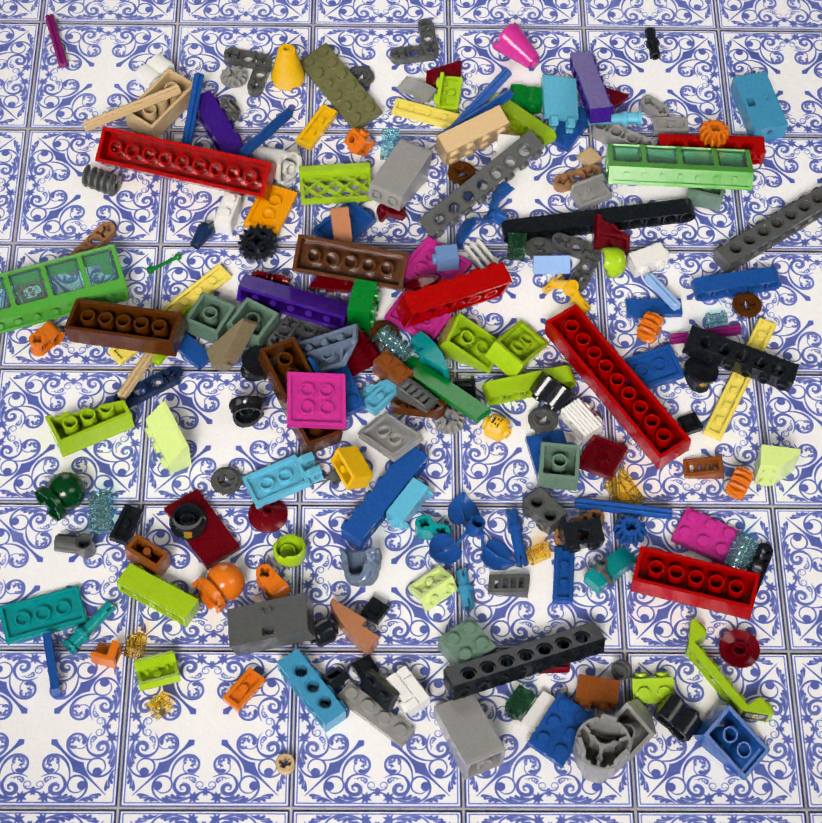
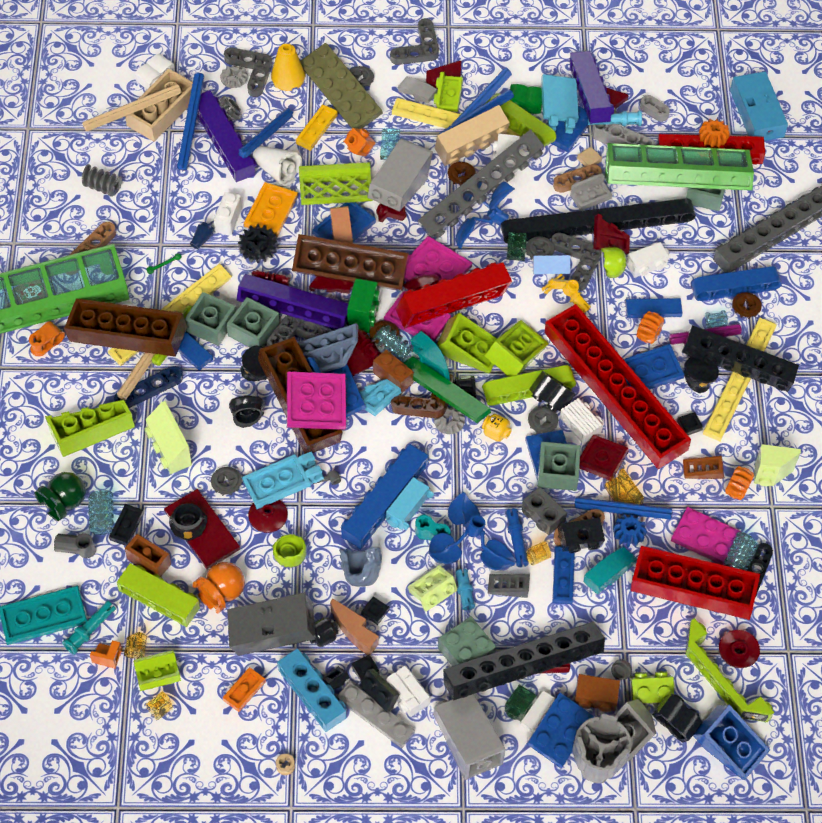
blue tile [42,632,62,698] -> none
magenta axle [45,14,68,68] -> none
red brick [95,126,277,201] -> none
dark tan slope [206,318,257,372] -> none
orange piece [256,564,291,600] -> none
yellow brick [330,446,374,490] -> none
light grey tile [357,412,423,462] -> none
dark grey slope [396,378,439,413] -> none
medium blue brick [431,244,459,272] -> none
white tile [464,238,499,269] -> none
dark pink cone [492,22,540,69] -> none
dark grey hand [594,558,614,586] -> none
light blue axle [644,272,681,311] -> none
black pin [645,27,661,60] -> none
light grey plate [652,117,689,135] -> none

